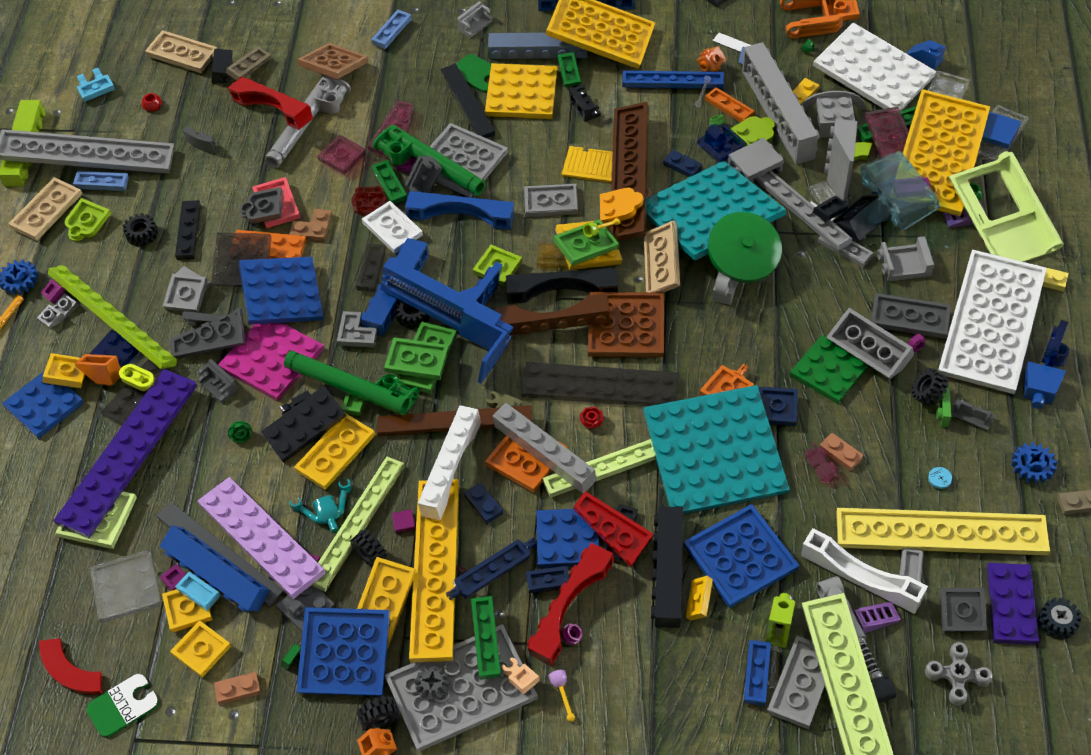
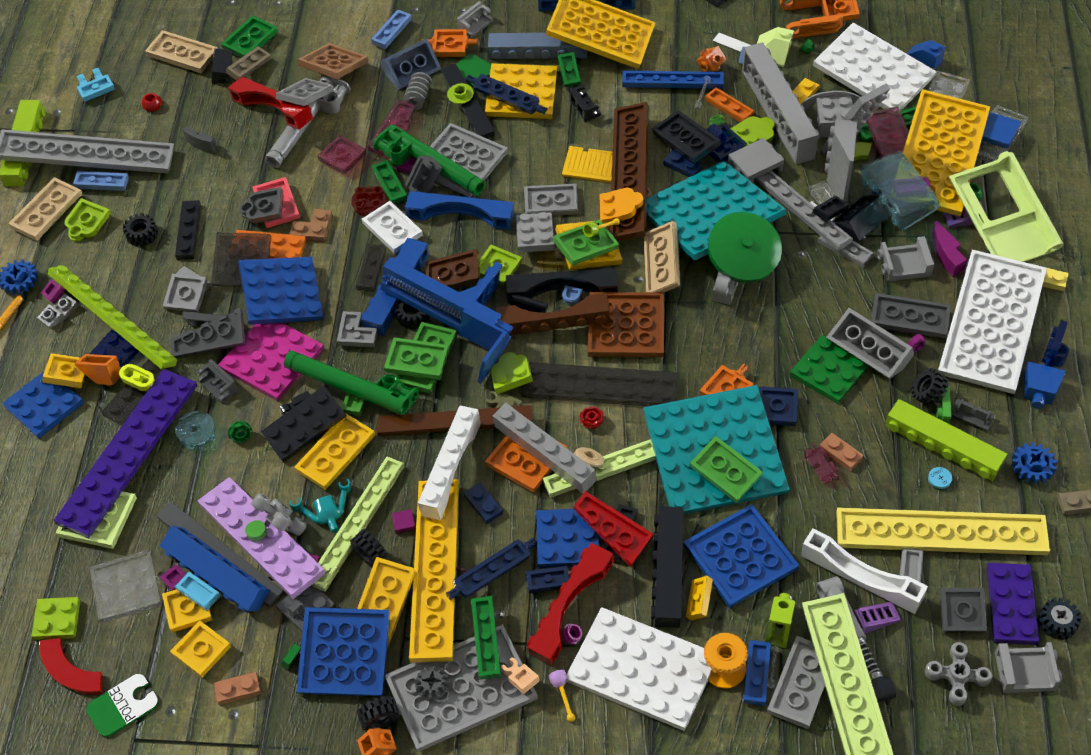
none -> lime plate [31,597,81,640]
none -> clear light blue plate [175,411,215,449]
none -> green plate [221,15,278,58]
none -> bright green tile [245,520,267,541]
none -> light grey gear [251,493,307,536]
none -> light grey tile [276,78,334,106]
none -> sand blue slope [379,39,441,90]
none -> light grey piece [403,72,432,110]
none -> orange plate [422,29,478,57]
none -> reddish brown plate [425,249,481,289]
none -> lime piece [447,83,474,104]
none -> dark blue plate [466,74,547,114]
none -> lime plate [491,352,533,394]
none -> black plate [510,294,548,313]
none -> light grey plate [516,212,555,253]
none -> medium blue tile [562,285,583,306]
none -> white plate [567,607,713,731]
none -> tan piece [574,447,604,468]
none -> black plate [652,110,722,164]
none -> bright green plate [690,436,763,503]
none -> light orange hose [704,633,748,689]
none -> yellowish green slope [757,27,794,68]
none -> light grey plate [820,83,890,155]
none -> lime brick [885,399,1007,481]
none -> magenta slope [932,221,967,277]
none -> light grey panel [995,642,1062,693]

